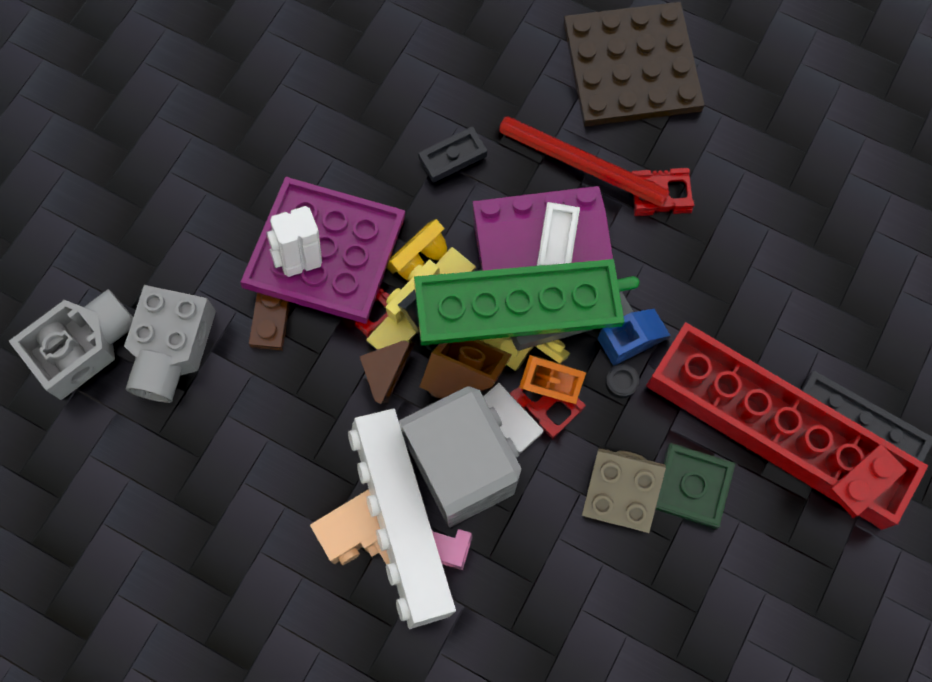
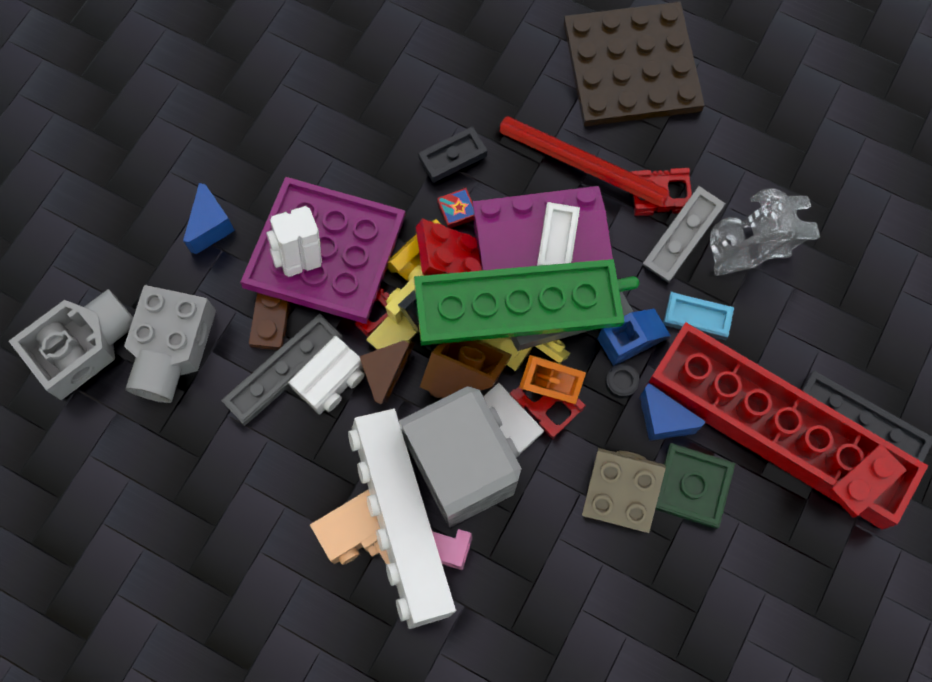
none -> blue slope [183,183,235,254]
none -> dark grey tile [221,314,343,426]
none -> white brick [288,336,365,415]
none -> red plate [416,218,482,276]
none -> tile [437,188,474,229]
none -> blue slope [640,383,706,441]
none -> light grey hinge [643,186,726,283]
none -> medium azure tile [663,292,734,340]
none -> clear piece [710,188,820,276]

